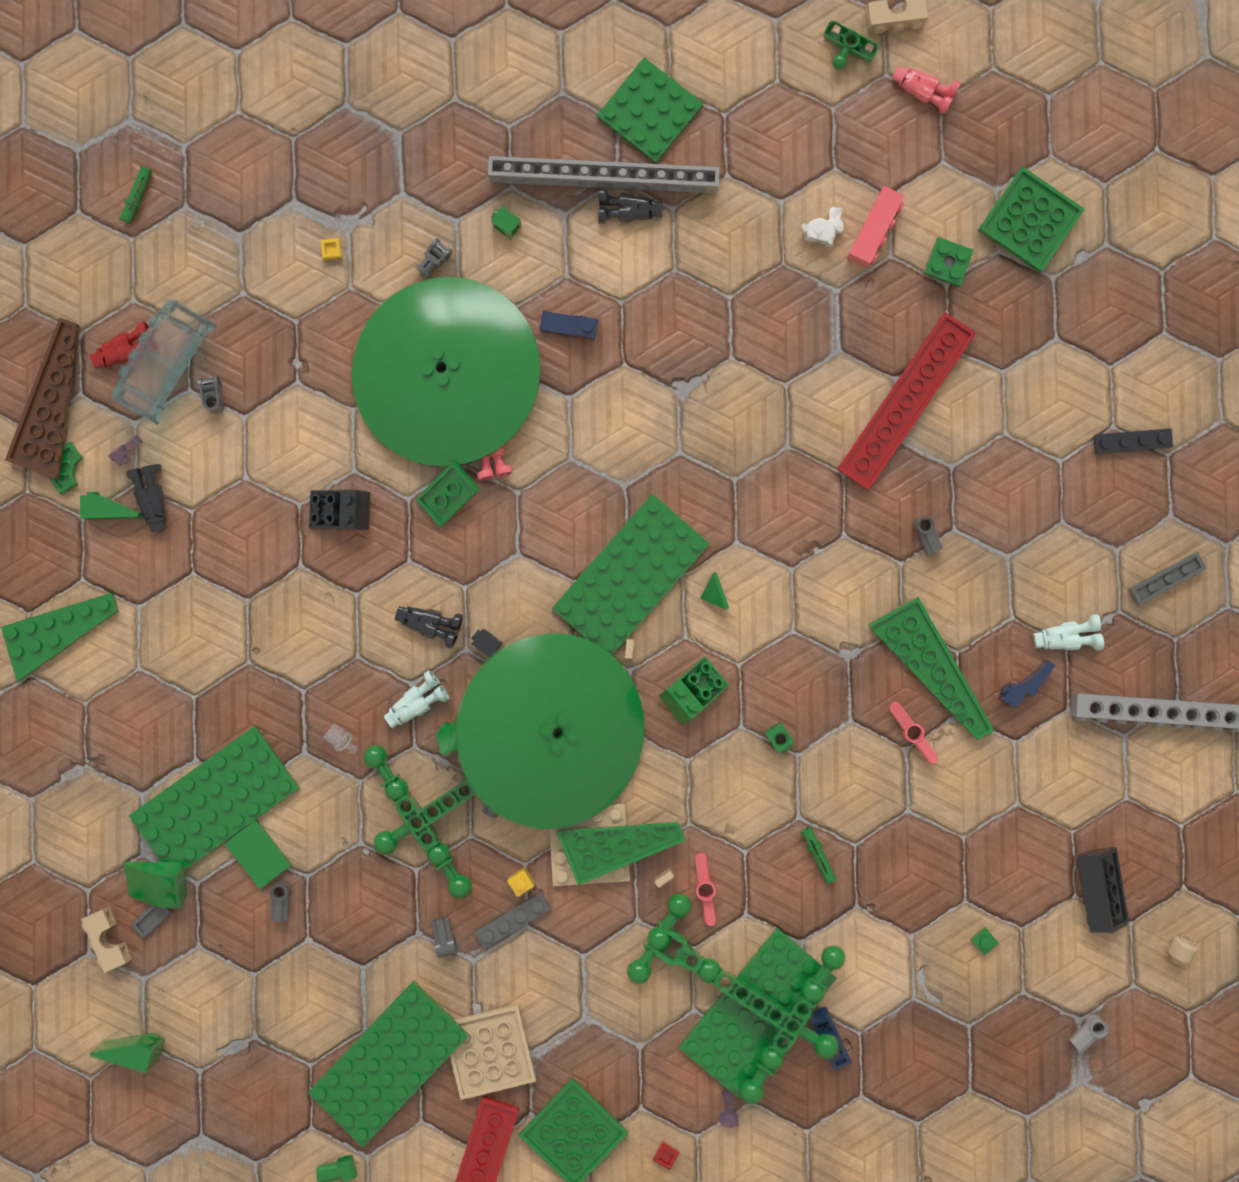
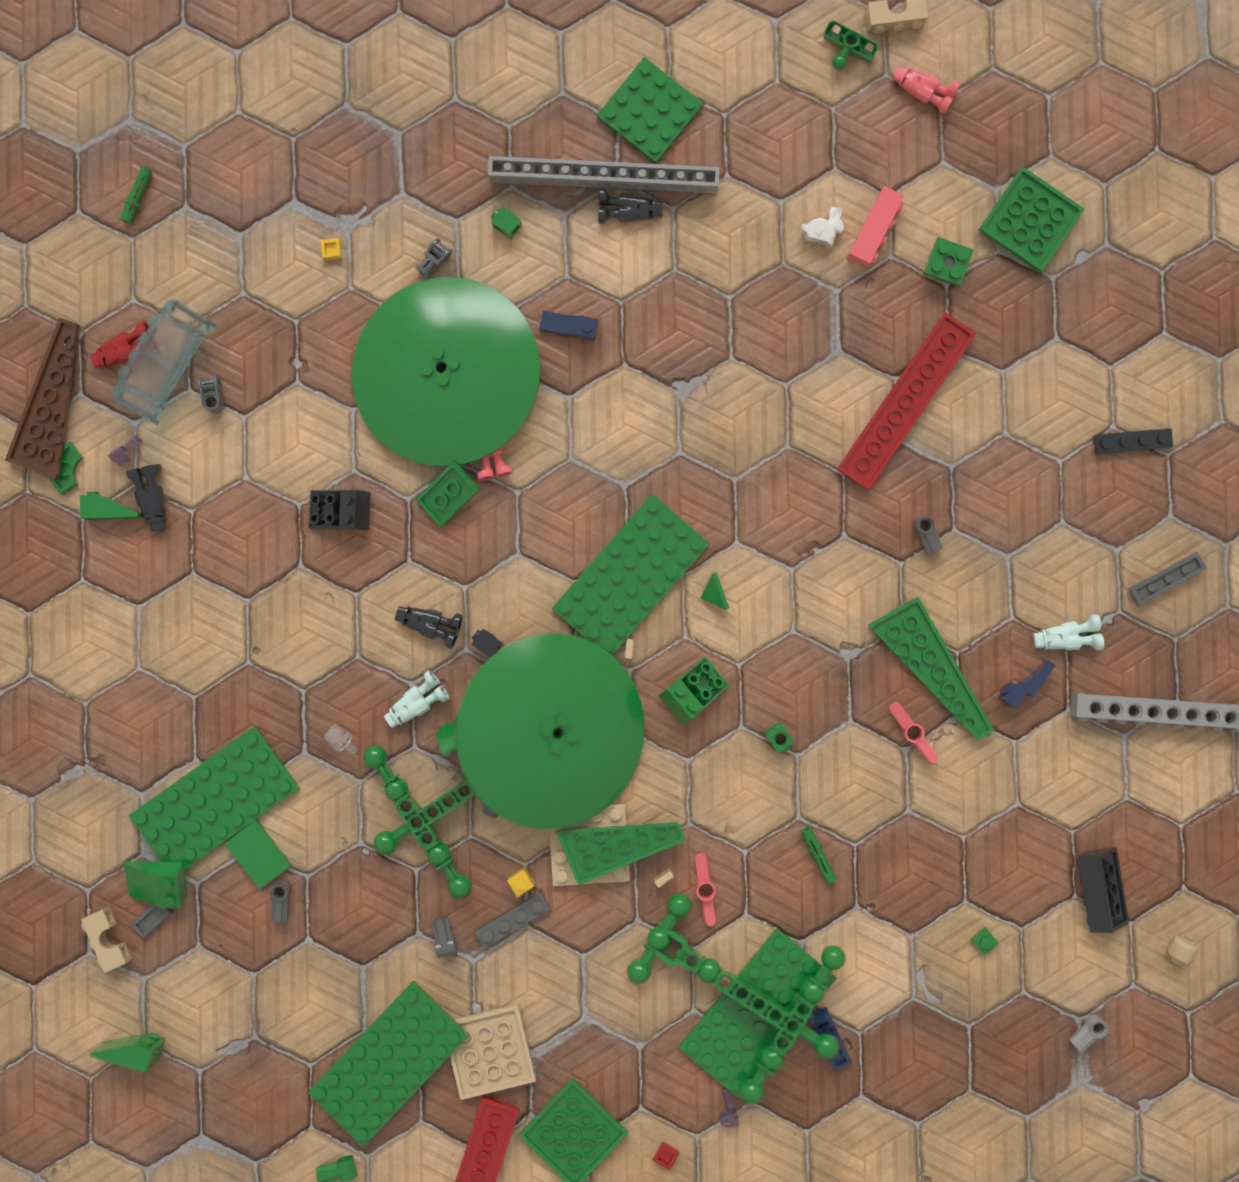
green wing [1,593,119,682] -> none

